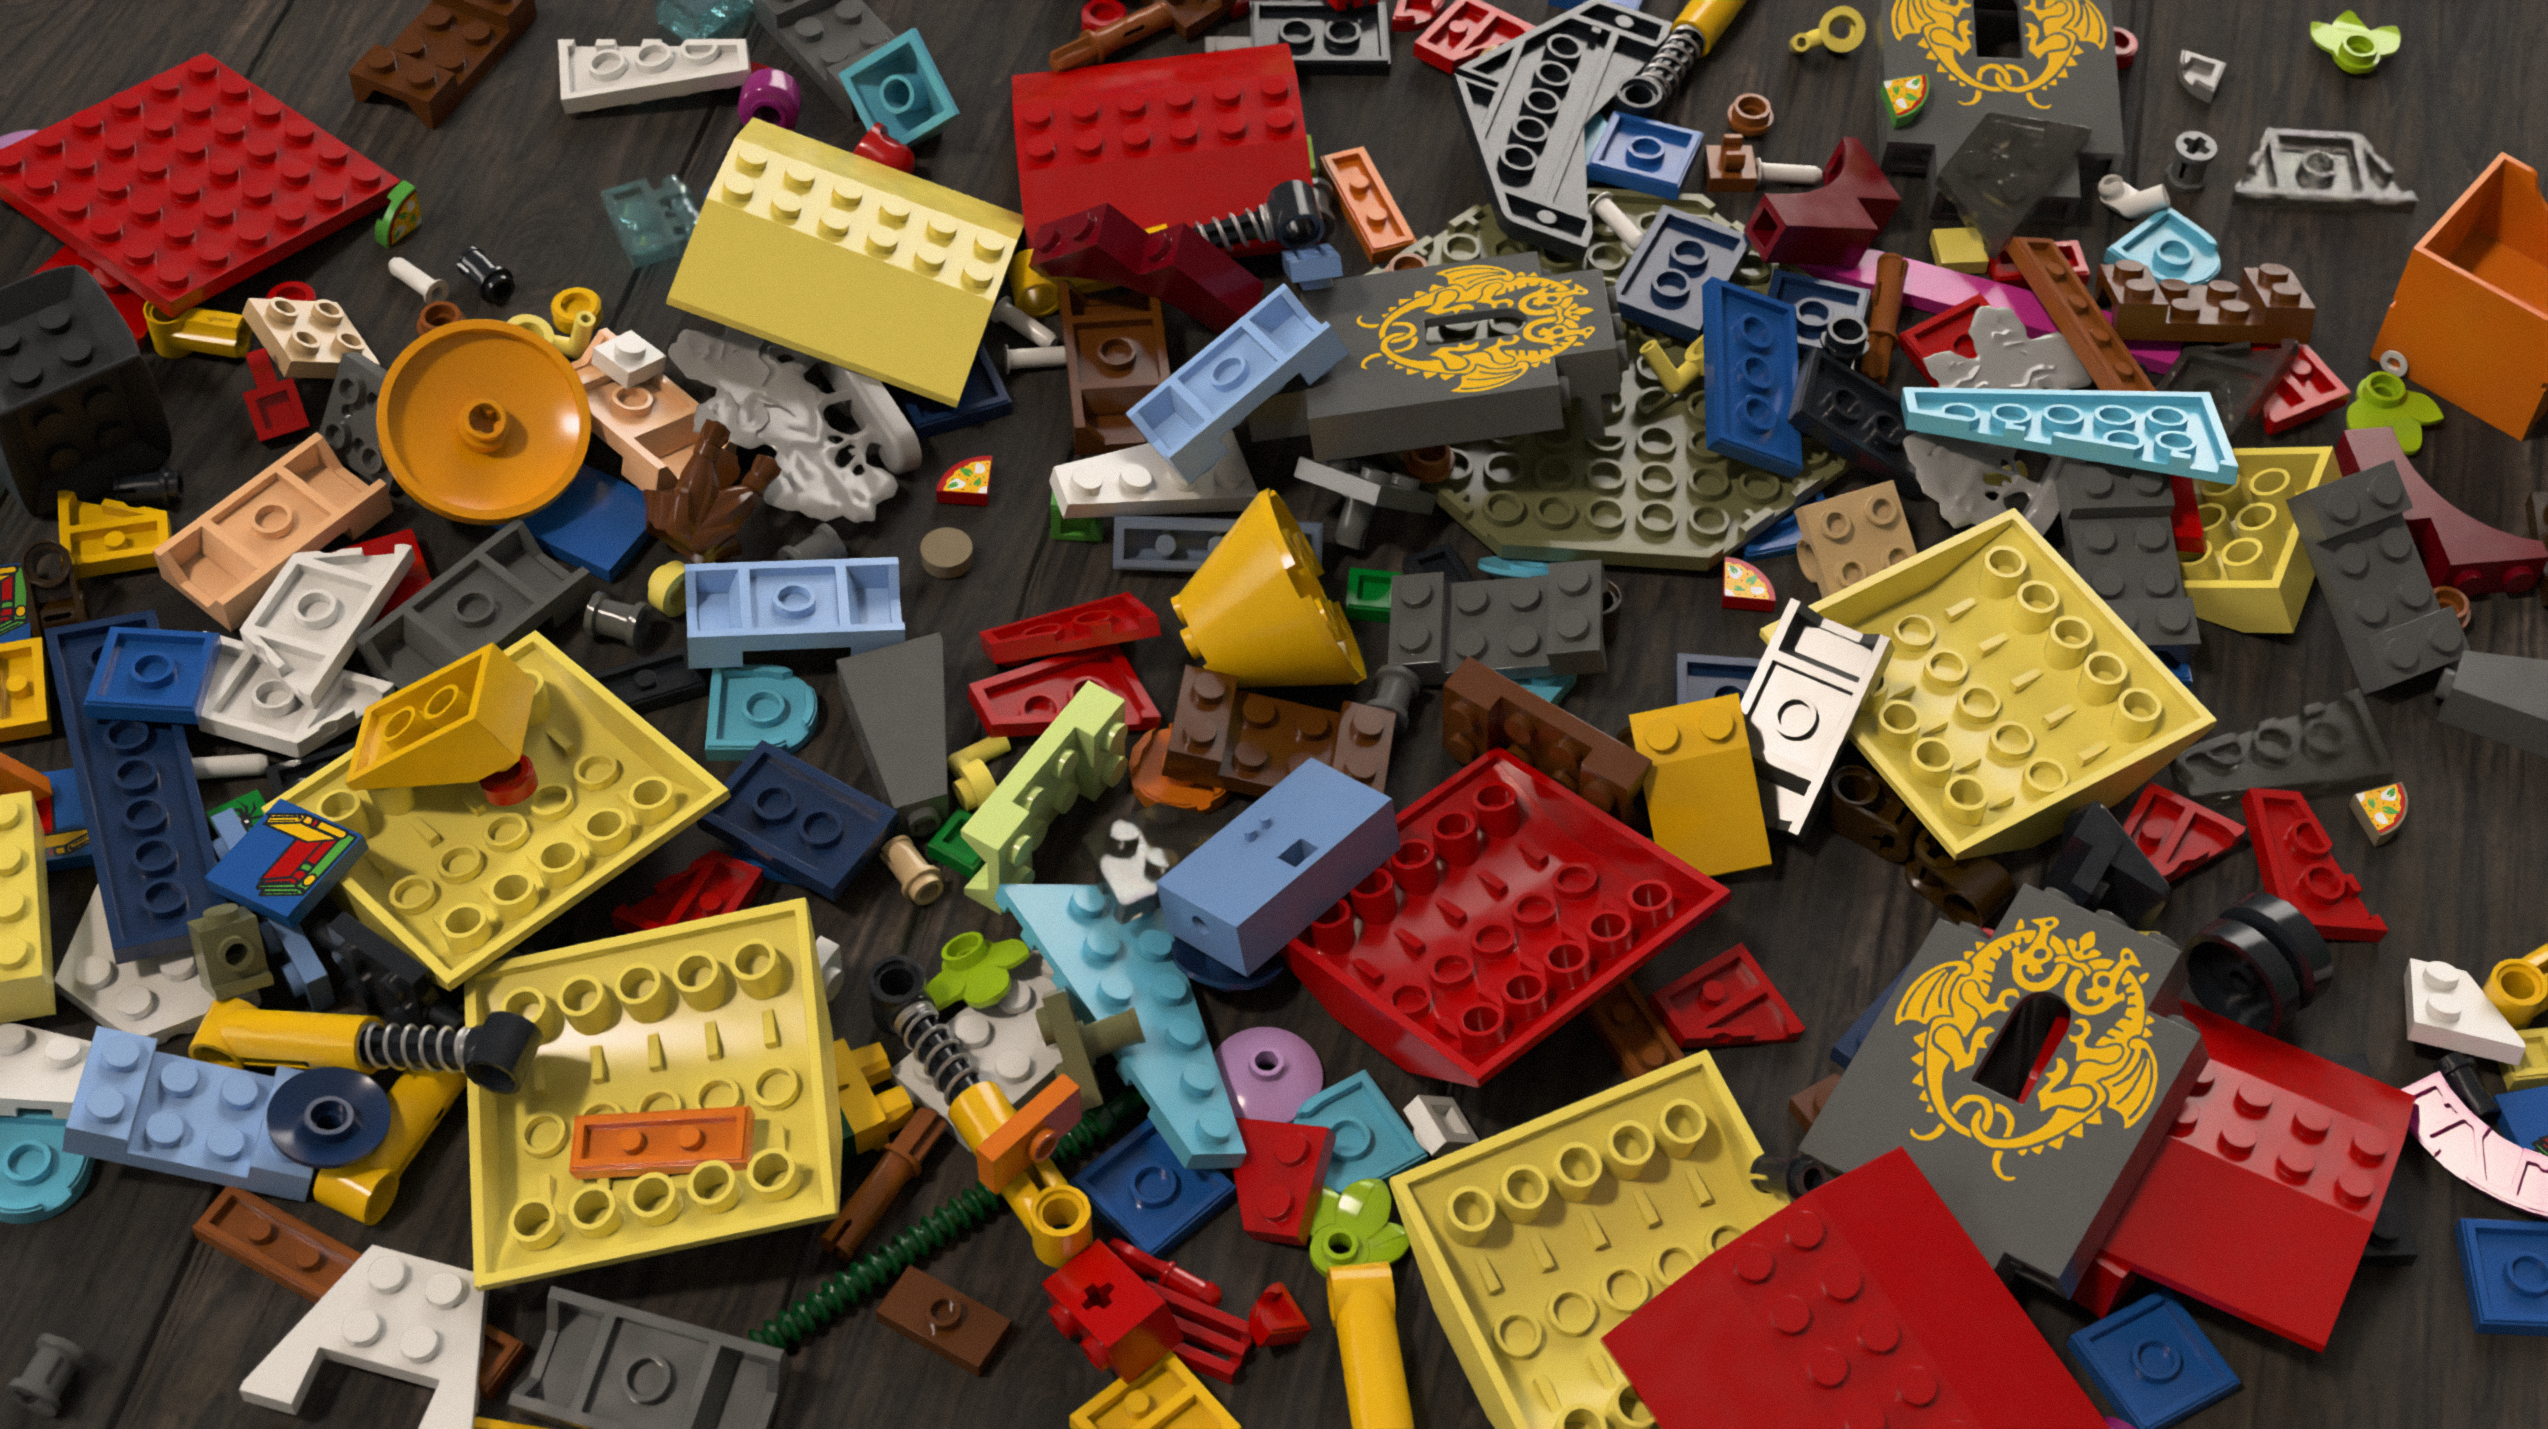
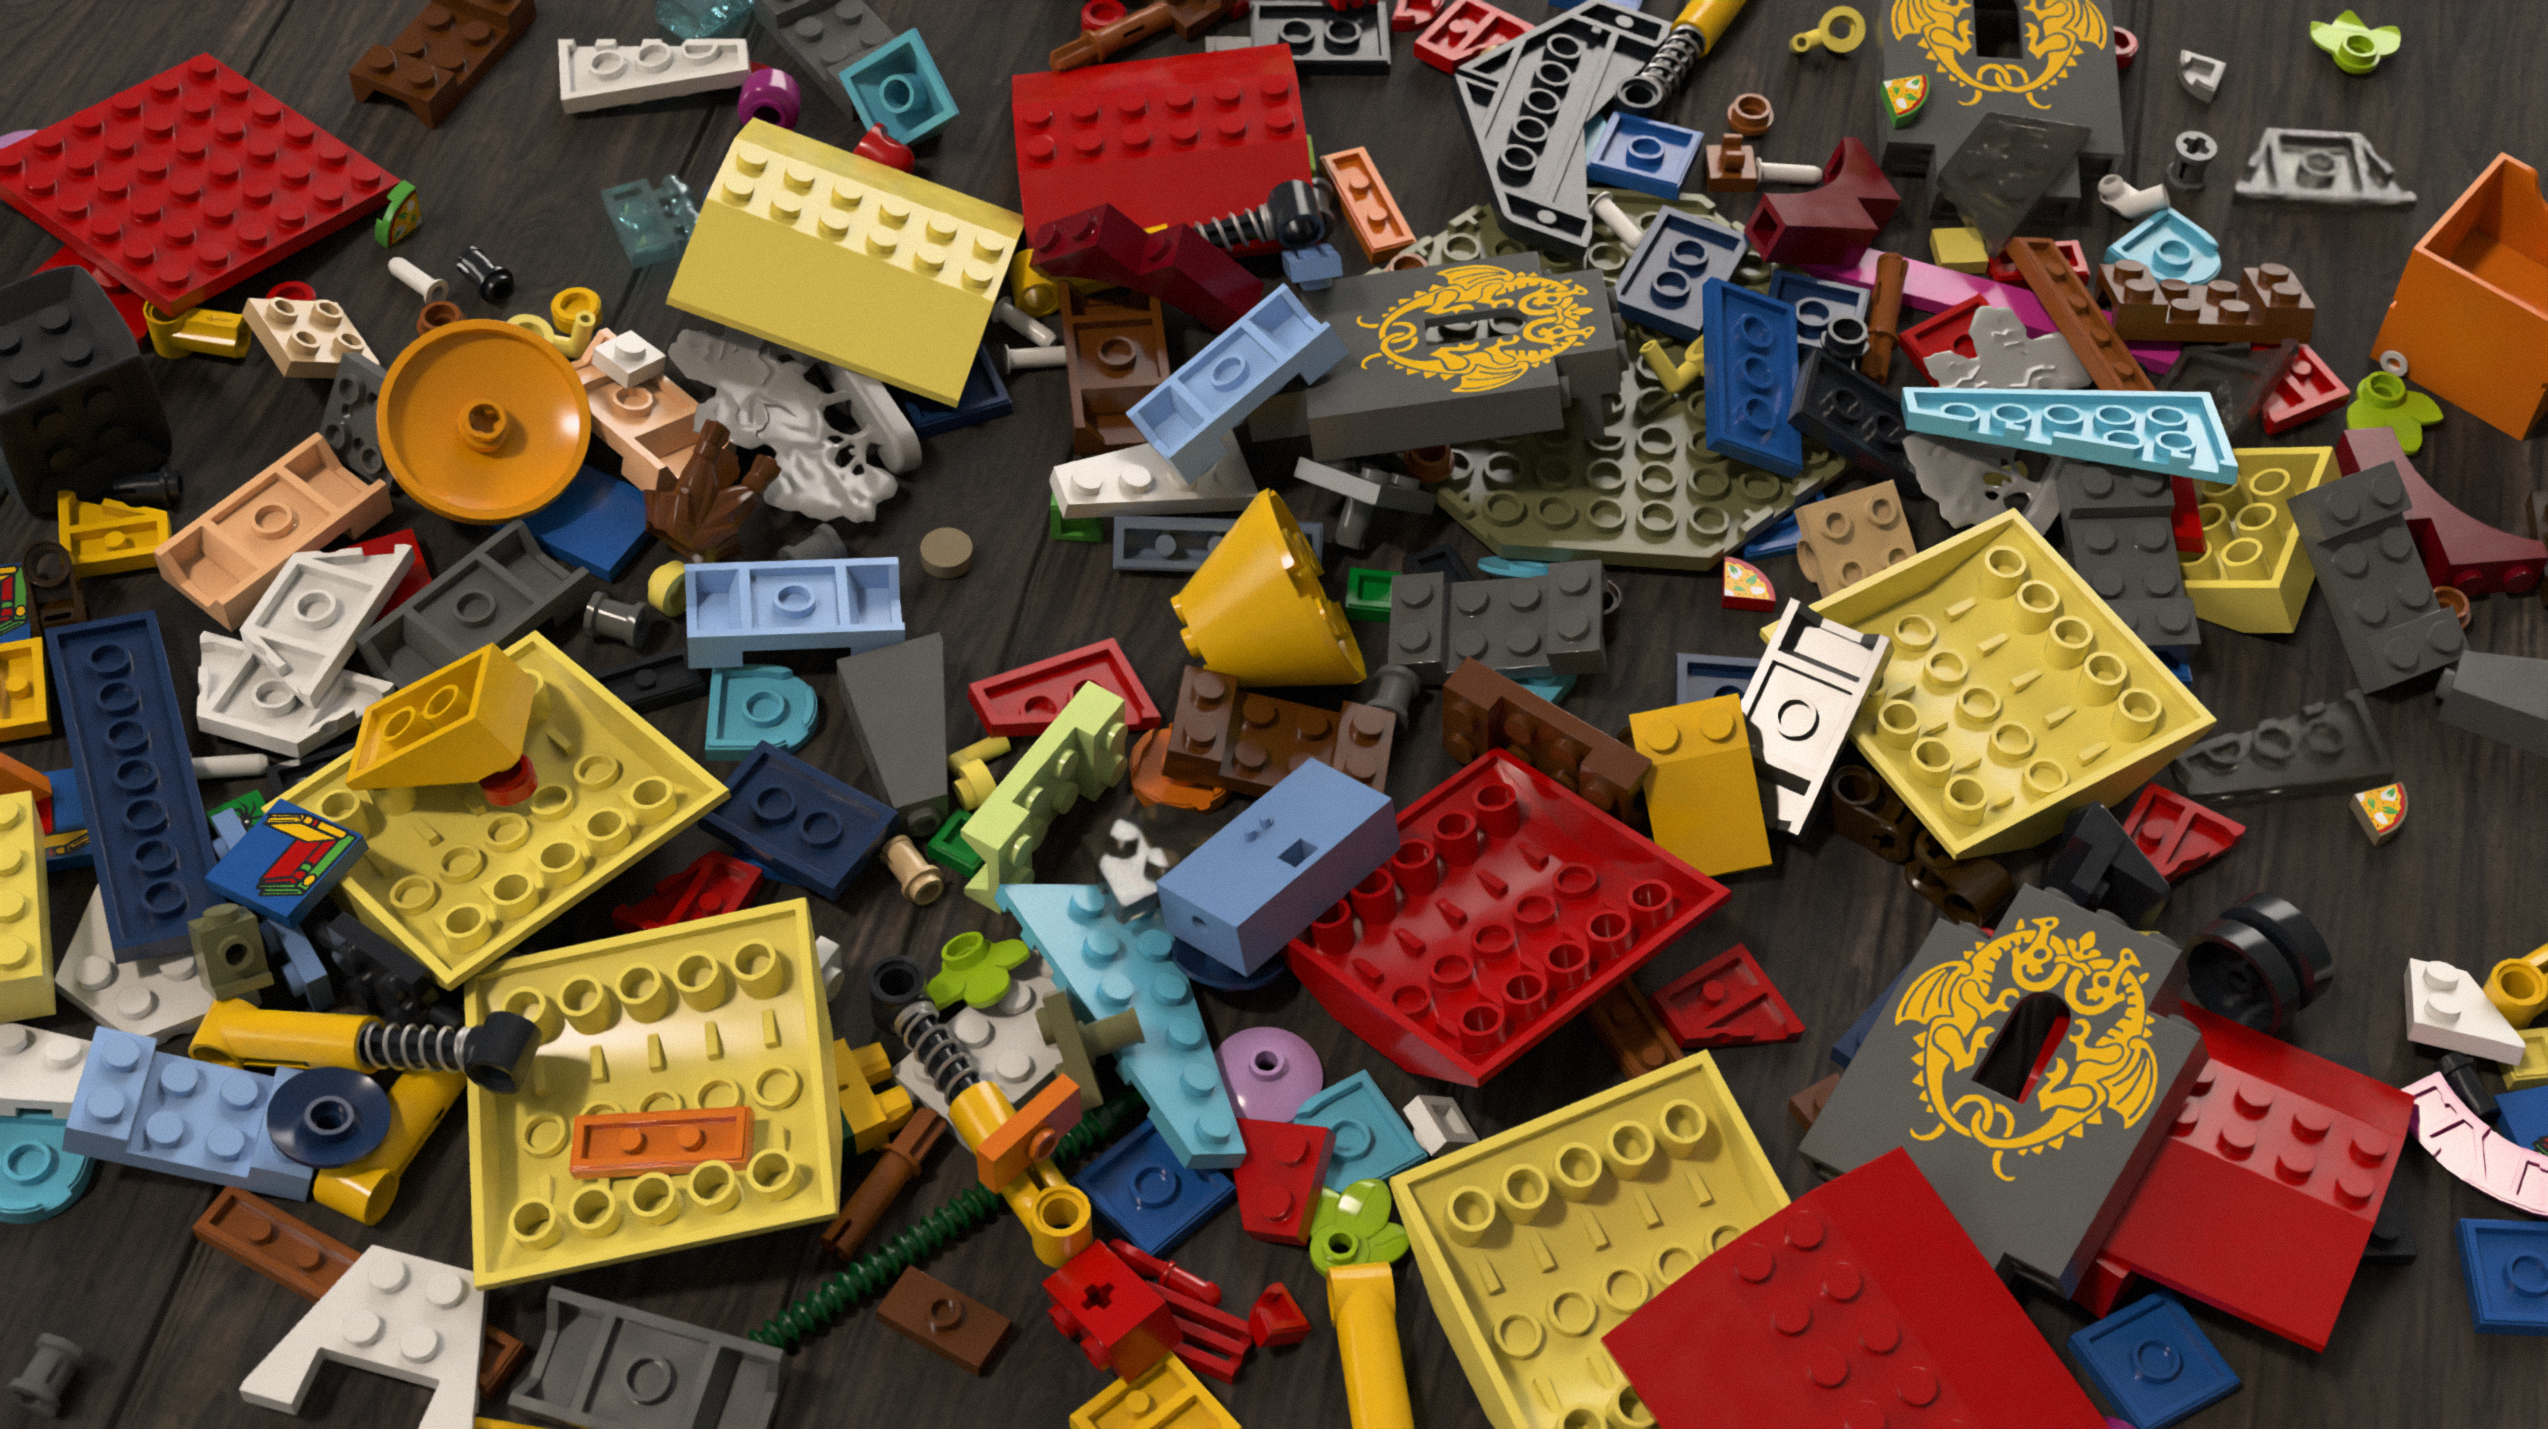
blue tile [83,626,222,724] -> none
red plate [242,348,310,442] -> none
tile [936,456,993,506] -> none
red wing [978,592,1162,667] -> none
black pin [1750,1154,1827,1201] -> none
red wing [2241,788,2389,942] -> none

